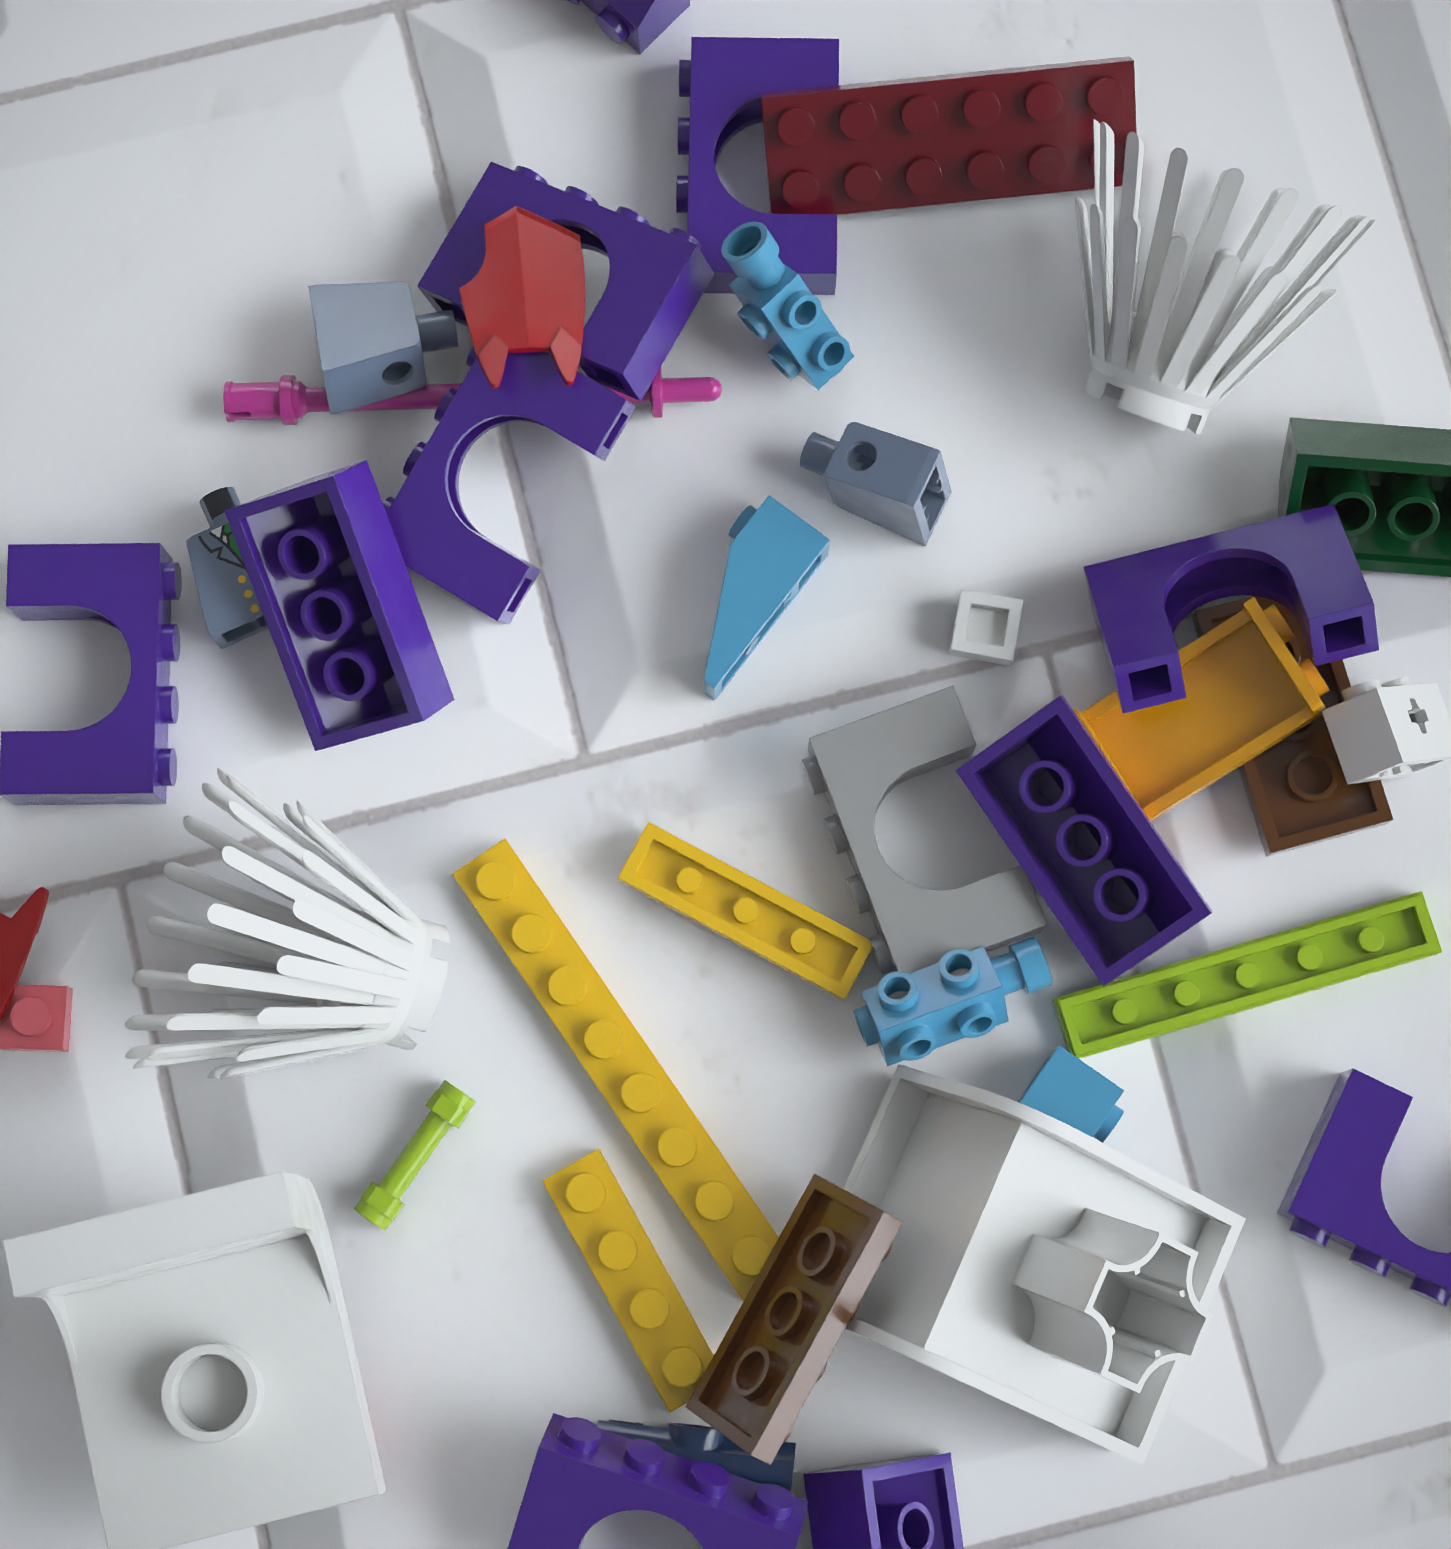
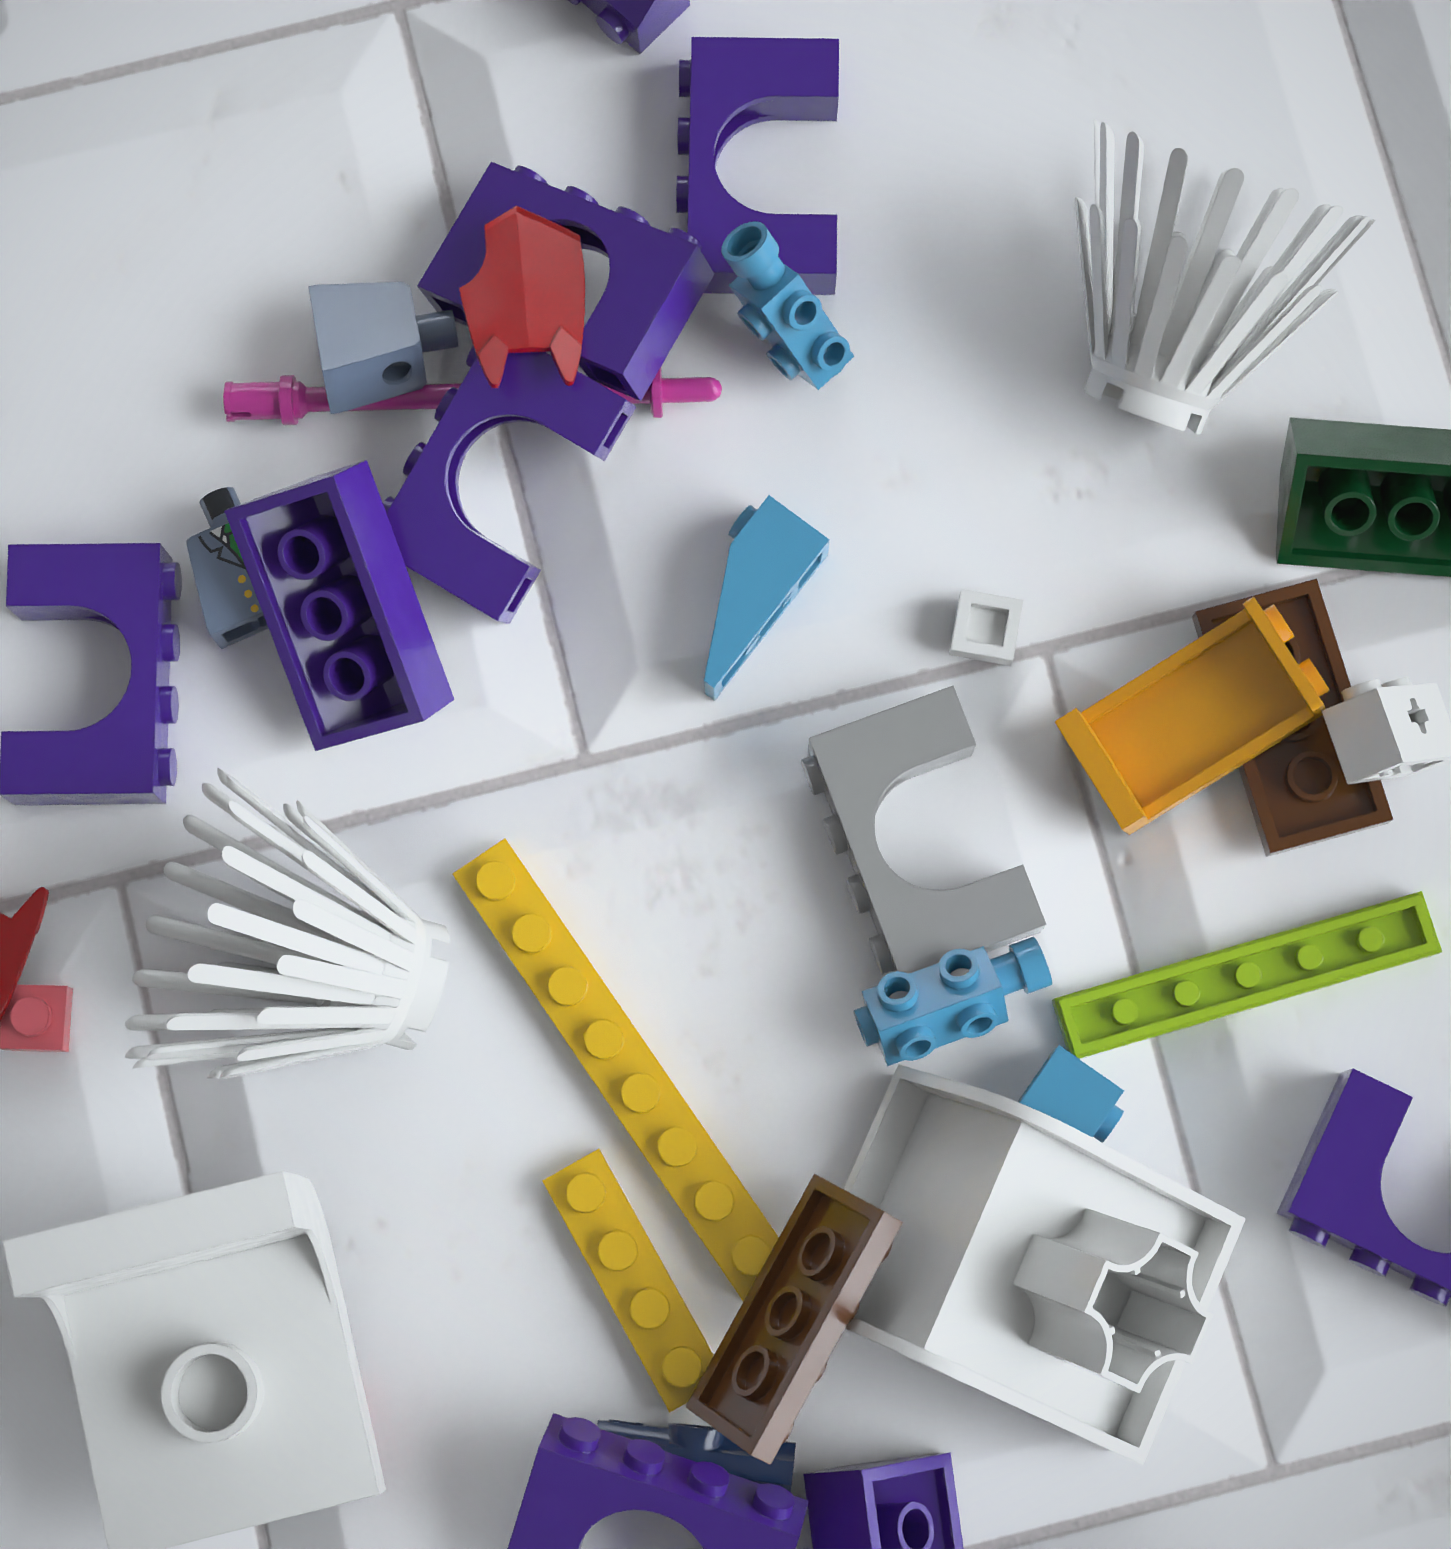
lime bar [354,1080,476,1231] -> none
yellow plate [617,822,873,1002] -> none
dark red plate [760,56,1137,215] -> none
sand blue torso [800,422,952,546] -> none
dark purple slope [955,695,1213,986] -> none
dark purple arch [1083,504,1379,713] -> none

